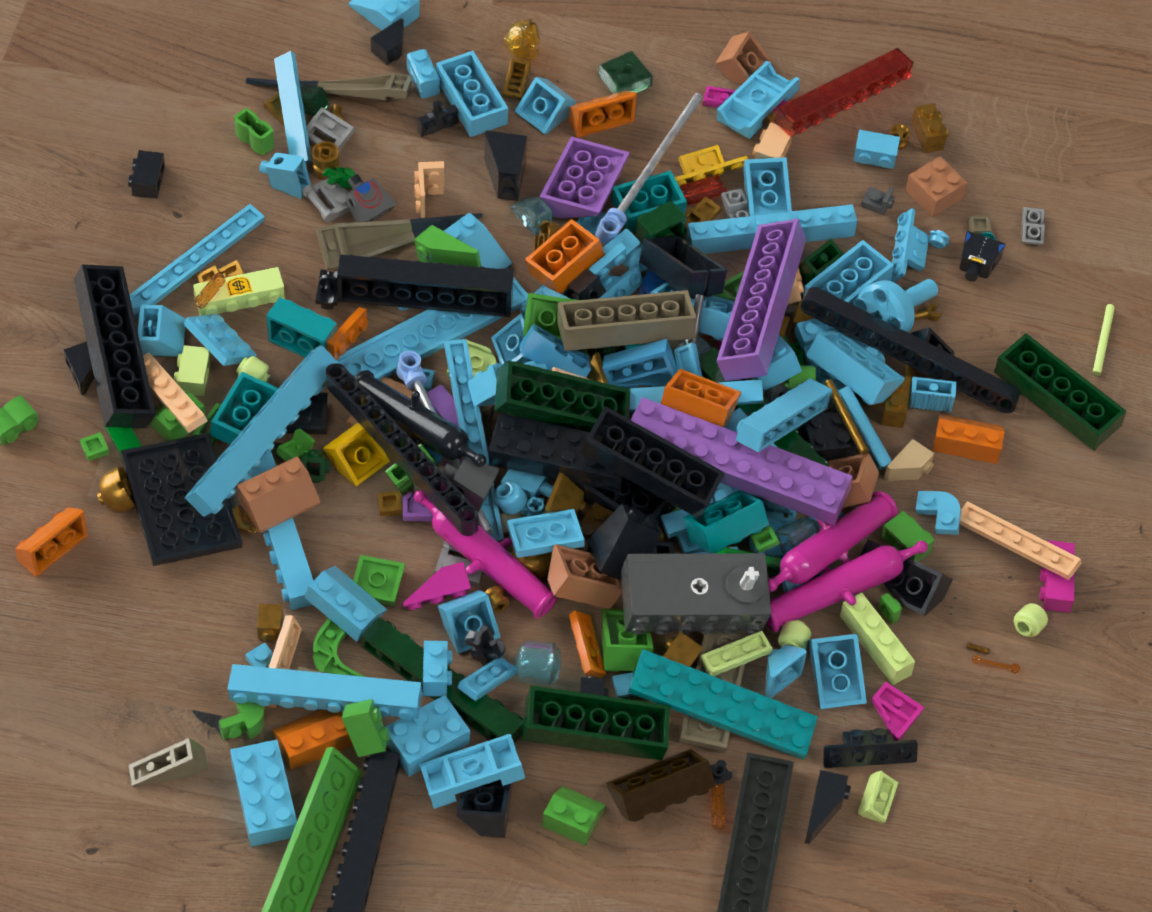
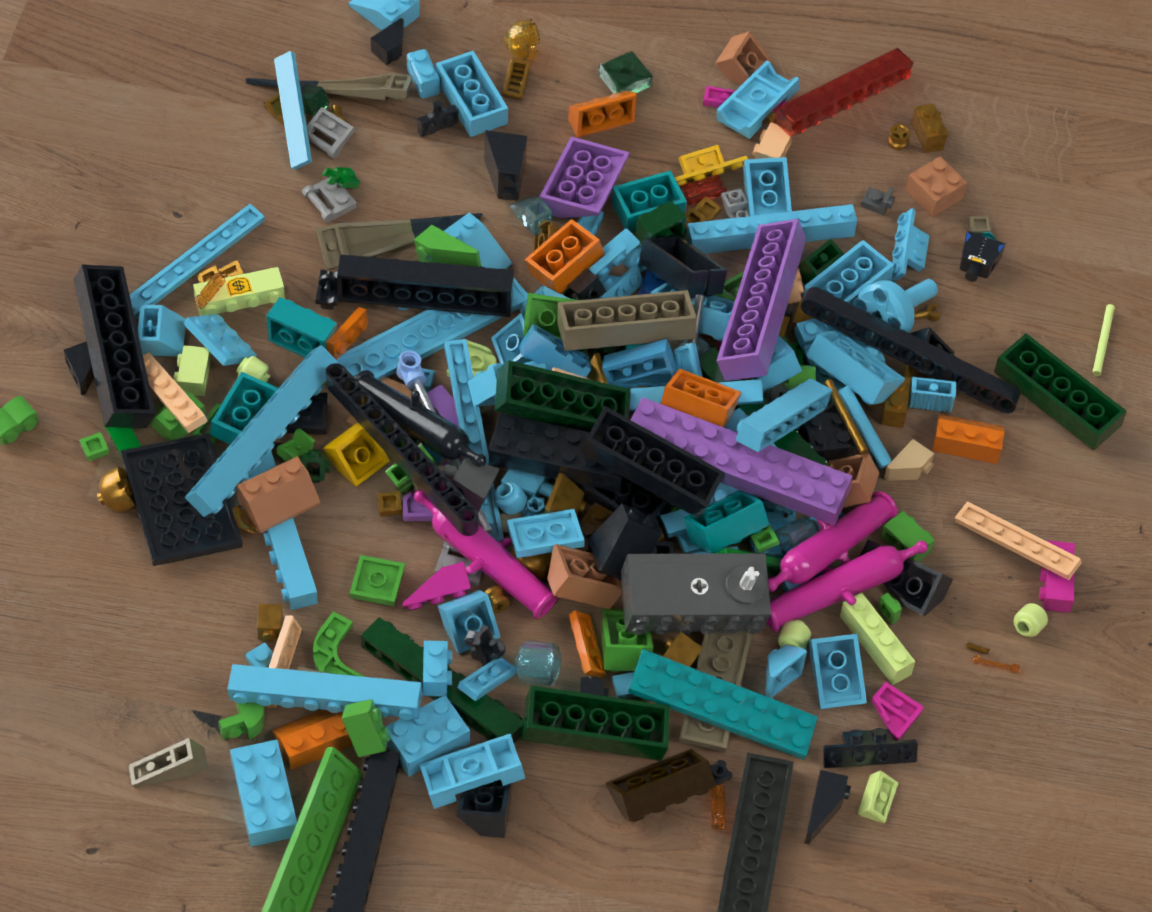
orange slope [15,507,88,577] -> none
black brick [128,150,165,199] -> none
bright green brick [234,108,274,155] -> none
medium azure torso [259,153,311,199] -> none
medium azure slope [304,566,387,642] -> none
pearl gold wheel [312,141,340,180] -> none
dark grey torso [346,174,396,222] -> none
light nougat bracket [414,161,444,218] -> none
medium azure slope [515,77,577,134] -> none
bright green slope [542,786,606,846] -> none
flat silver piece [595,93,702,245] -> none
yellowish green tile [700,631,773,676] -> none
medium azure brick [853,130,900,169] -> none
medium azure plate [916,491,961,535] -> none
medium azure plate [929,230,950,249] -> none
light grey slope [1022,207,1045,246] -> none

